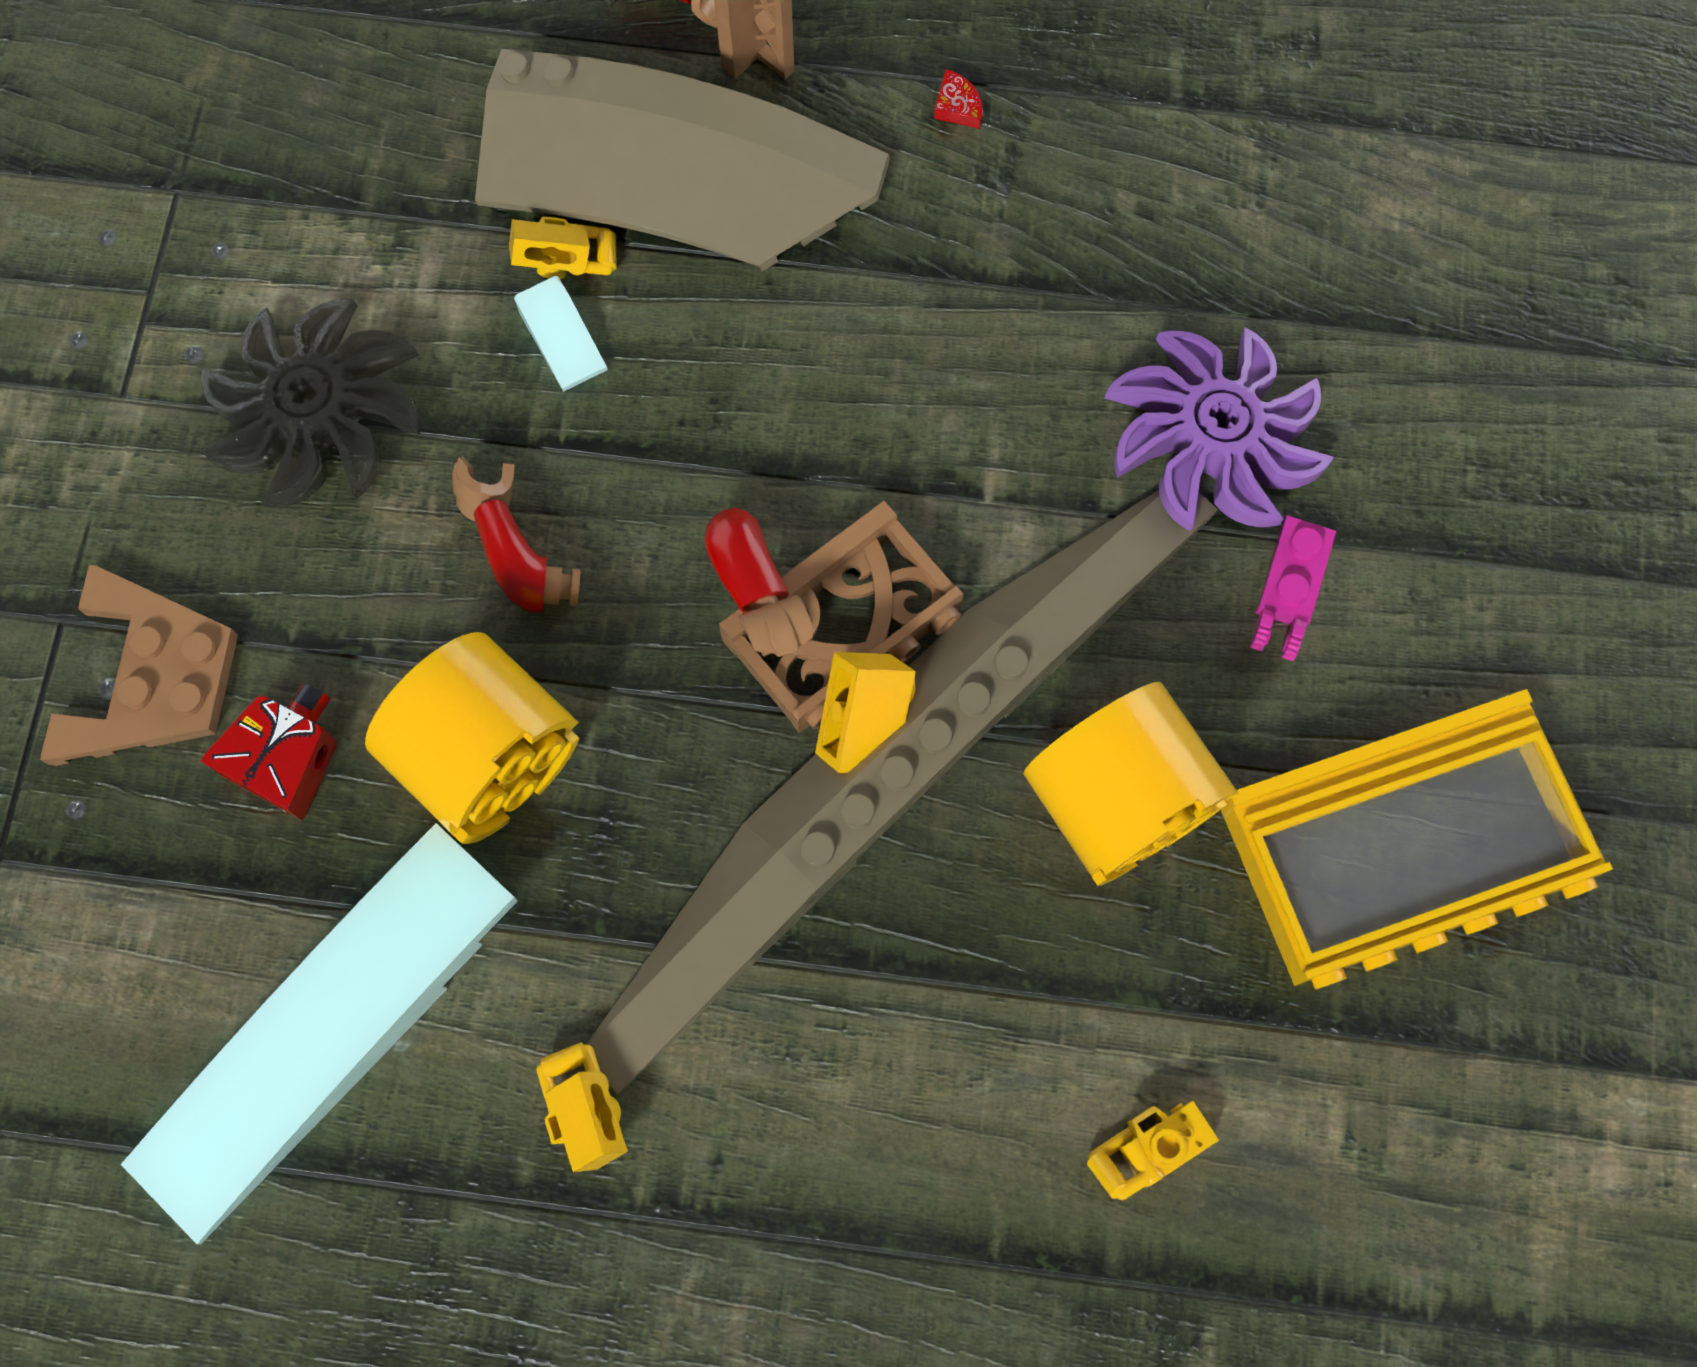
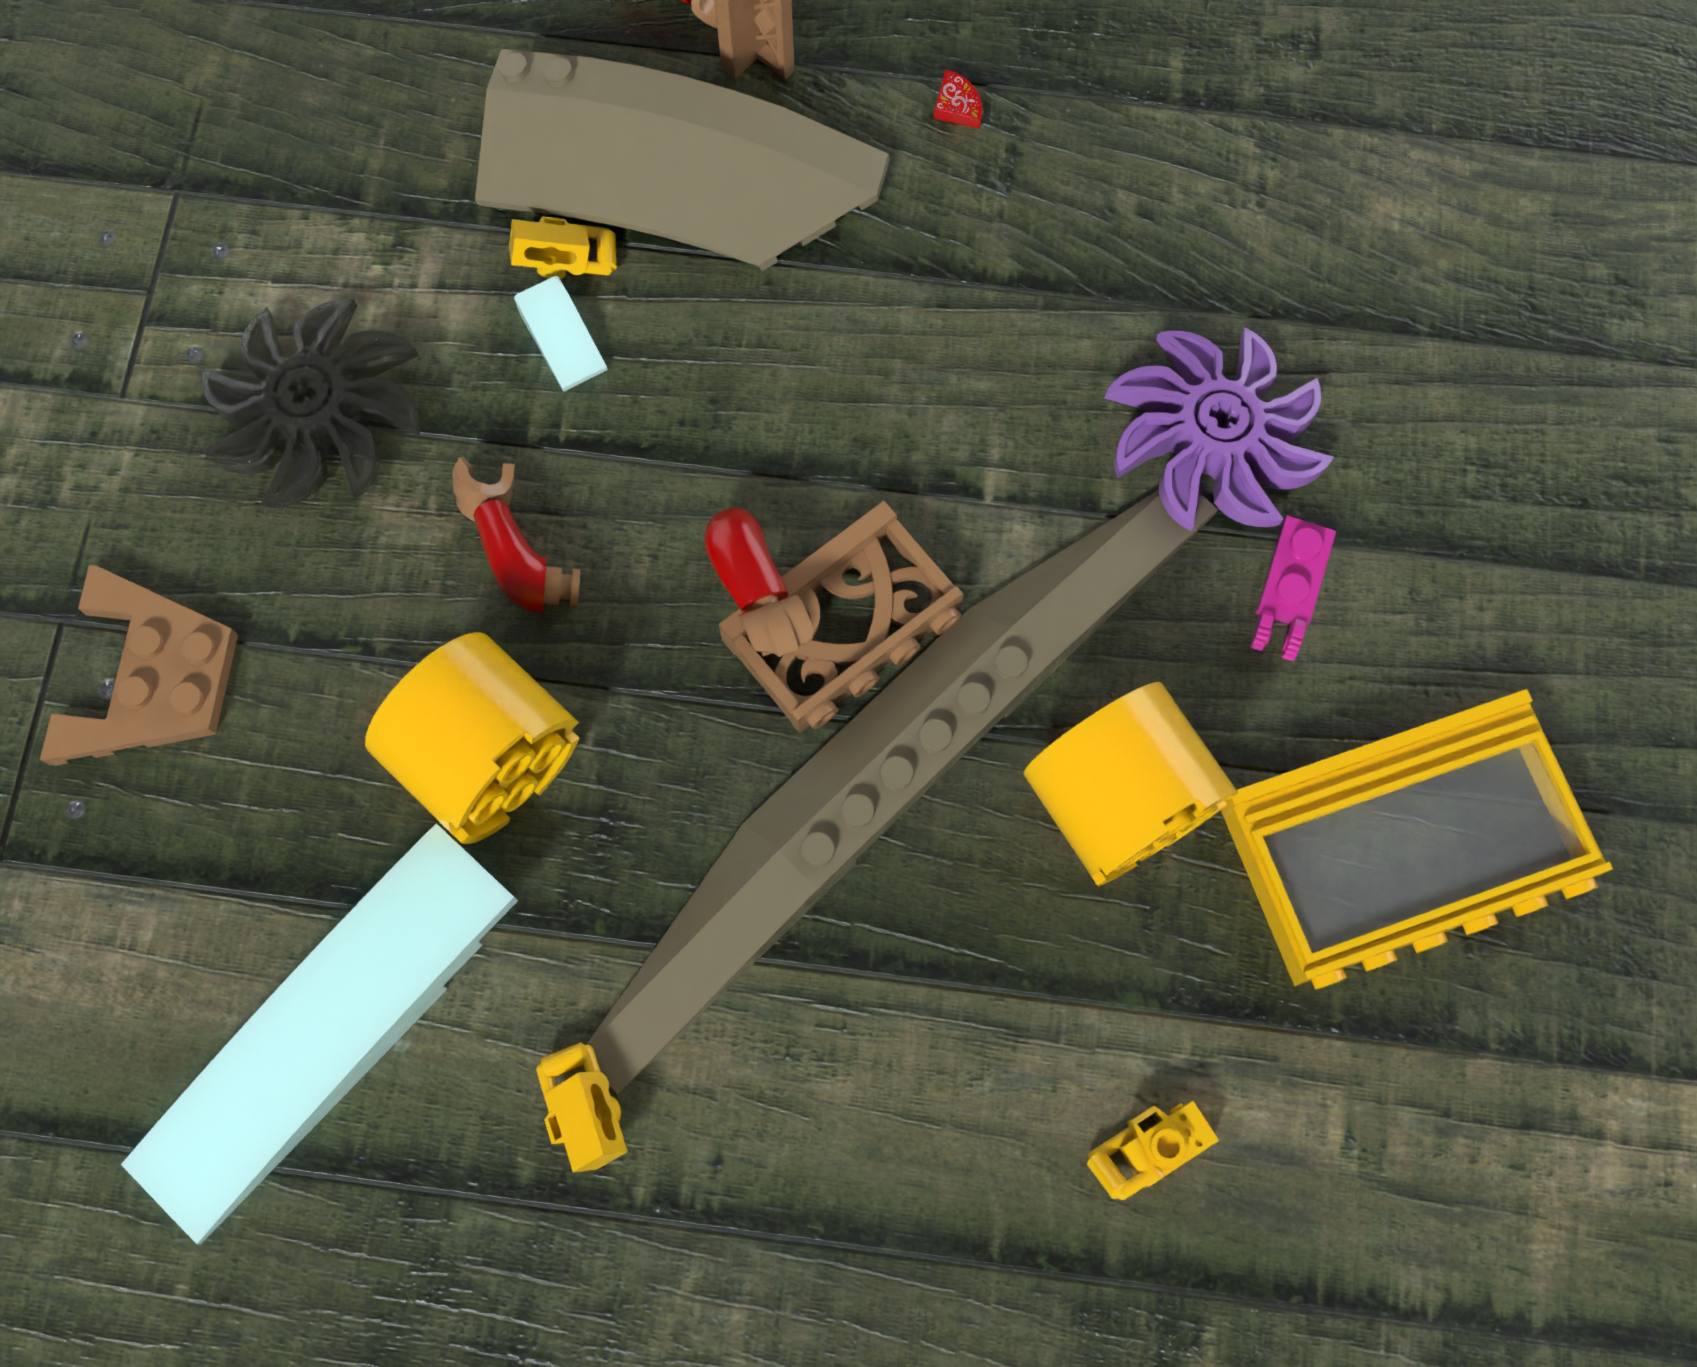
red torso [200,683,337,821] -> none
yellow slope [815,652,916,773] -> none

